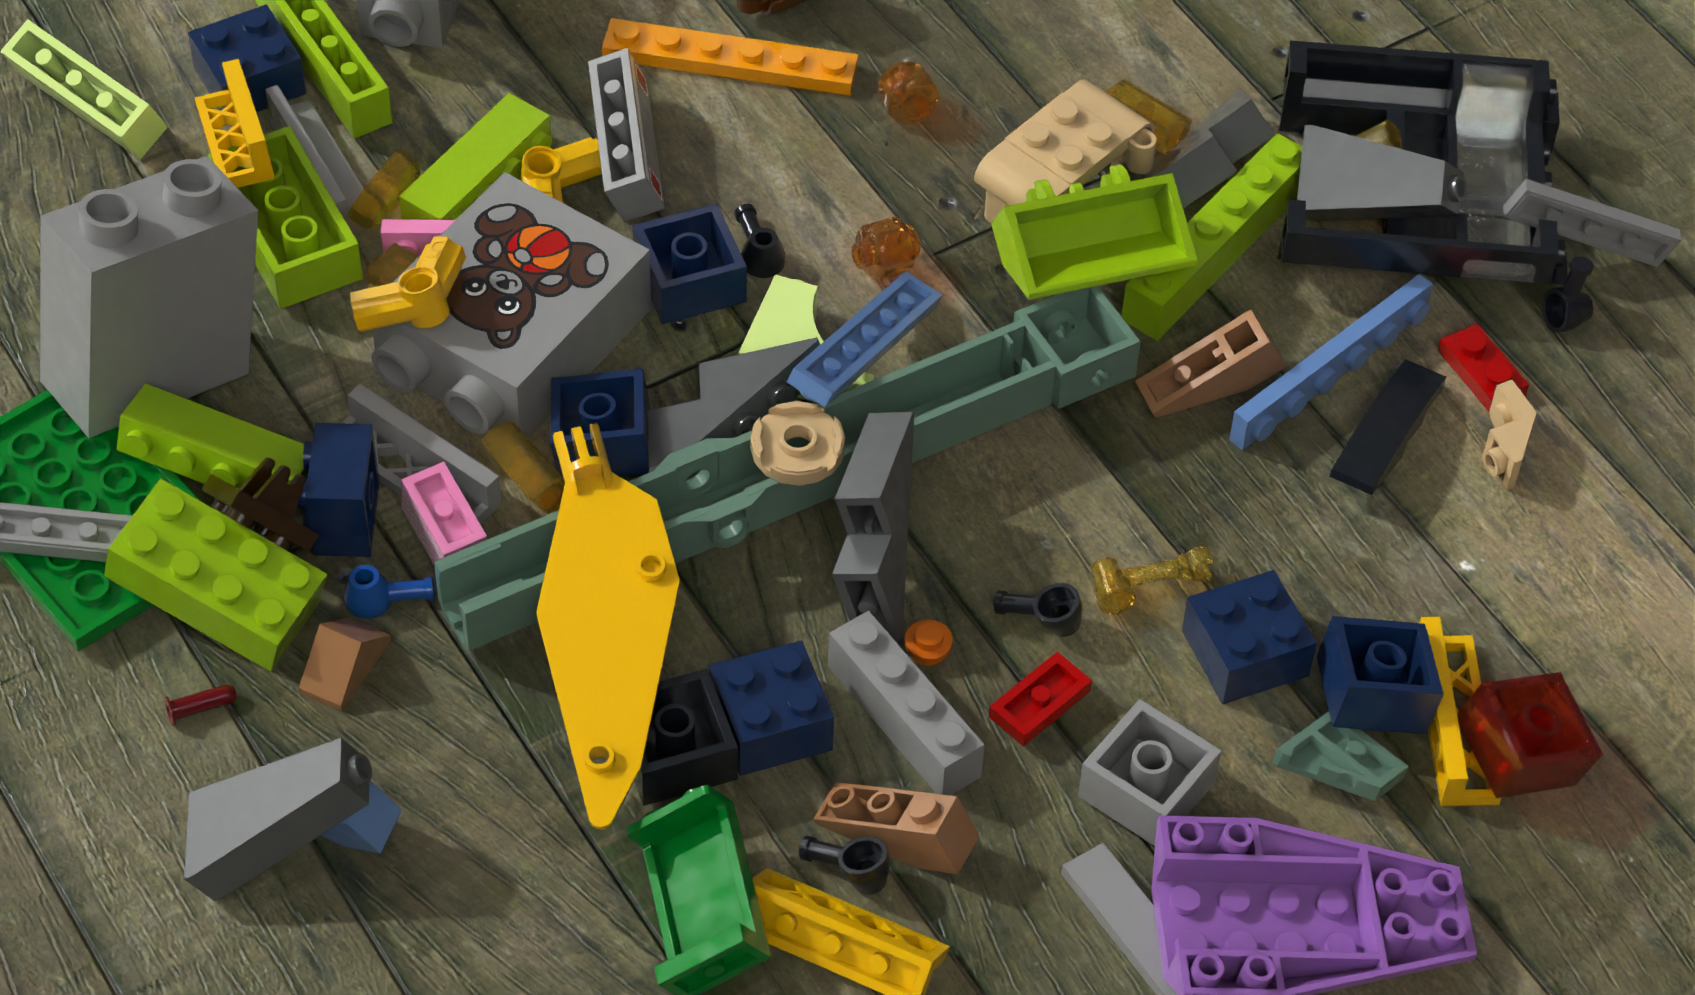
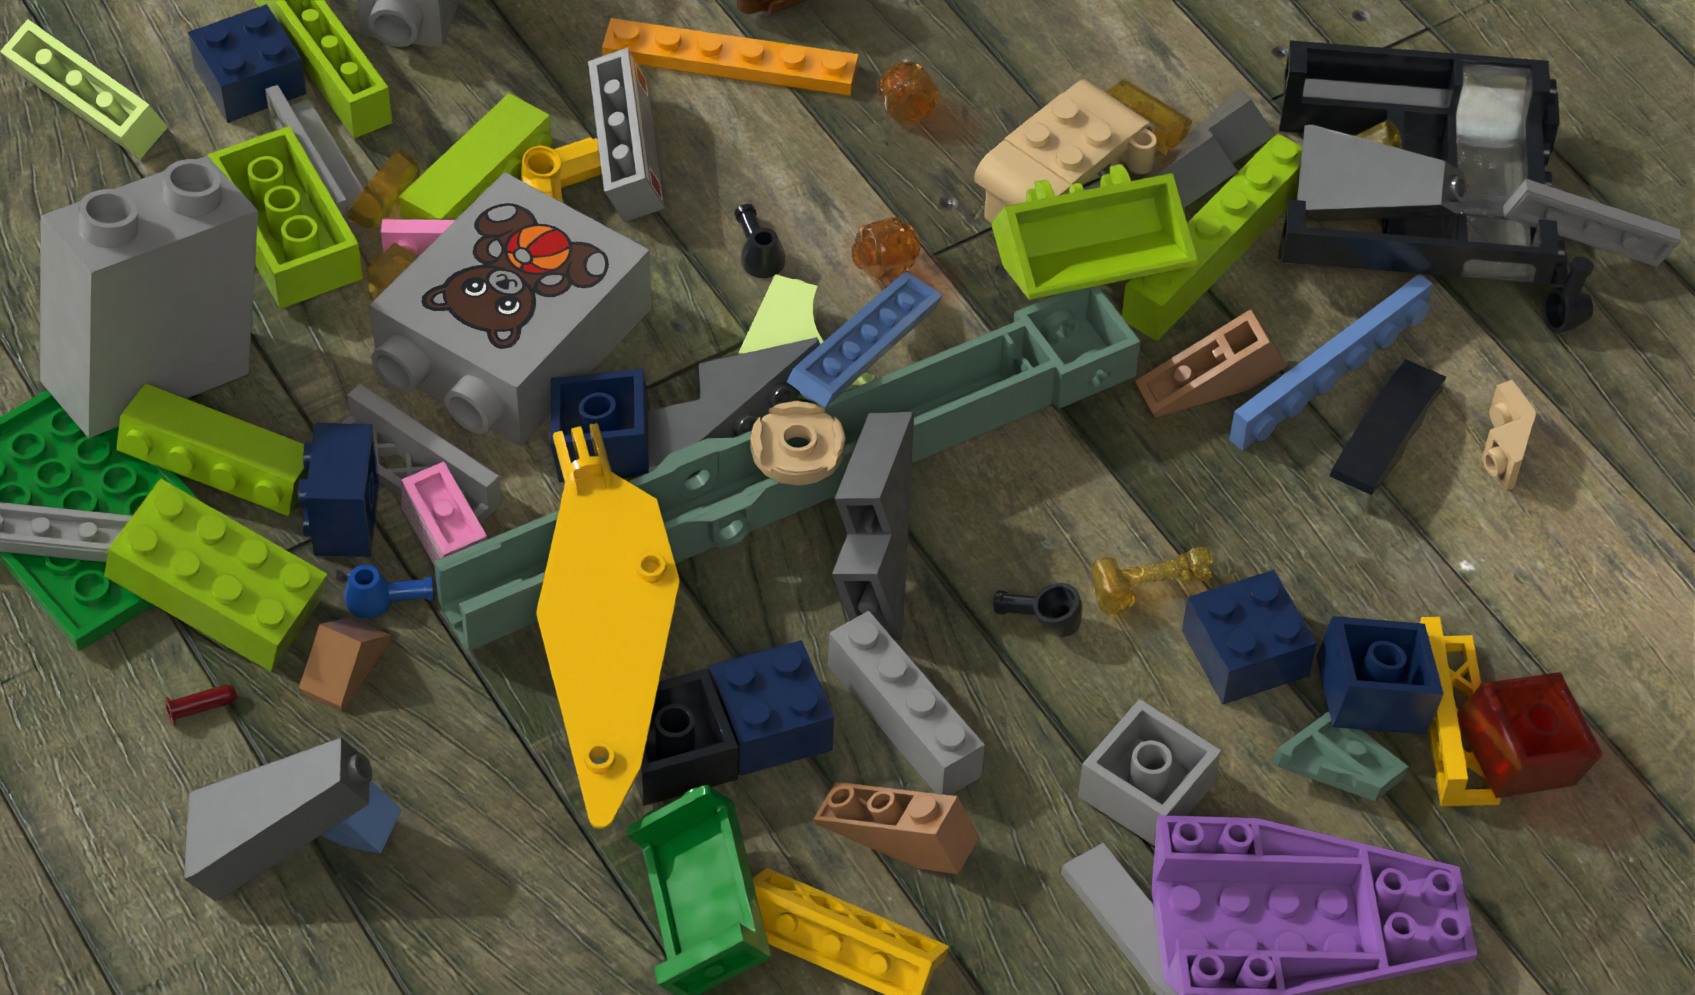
yellow fence [195,59,275,188] -> none
dark brown plate [202,457,319,552] -> none
yellow piece [350,236,466,332] -> none
clear yellow brick [481,422,565,514] -> none
dark blue brick [632,203,747,324] -> none
black bar [799,835,890,895] -> none
orange plate [905,620,953,666] -> none
red plate [988,651,1092,747] -> none
red plate [1437,323,1529,412] -> none

